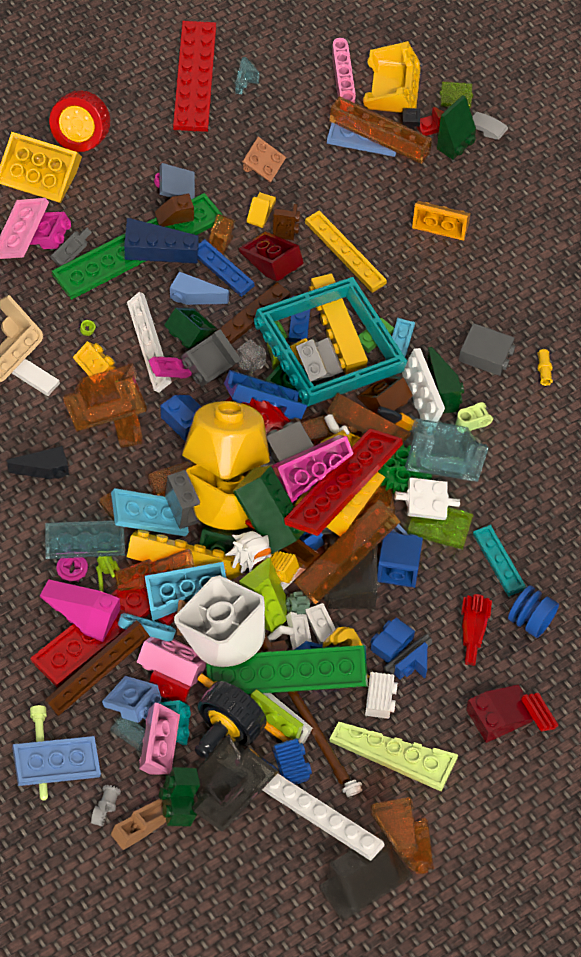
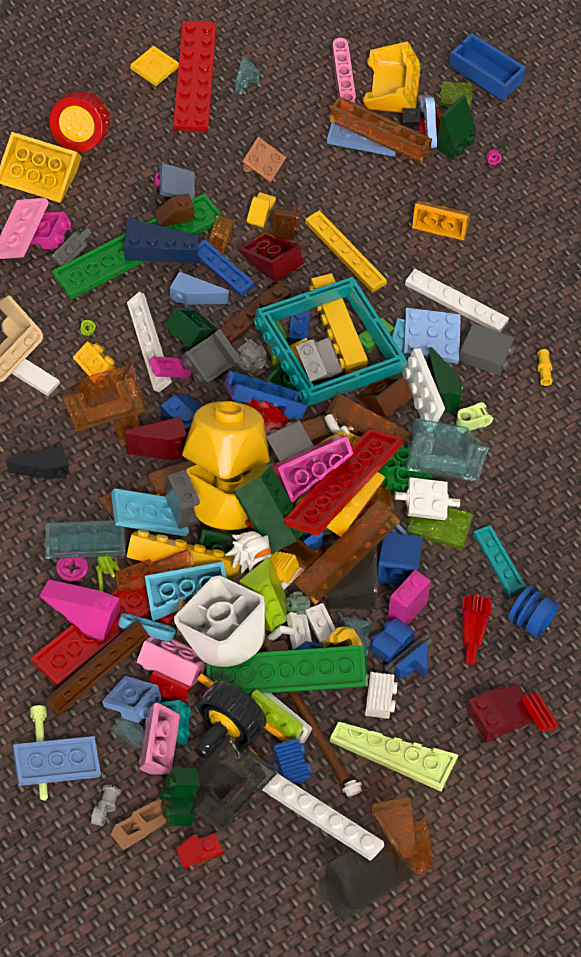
piece [377,406,416,431] -> none
light grey slope [472,112,508,140] -> none
none -> dark red slope [125,417,187,460]
none -> yellow plate [130,45,179,86]
none -> red slope [176,833,223,868]
none -> clear light blue slope [341,617,372,656]
none -> dark pink brick [388,570,431,626]
none -> light blue plate [403,308,461,364]
none -> white plate [405,269,509,333]
none -> light blue beam [418,95,437,149]
none -> blue piece [449,33,526,101]
none -> dark pink hinge [486,149,501,165]

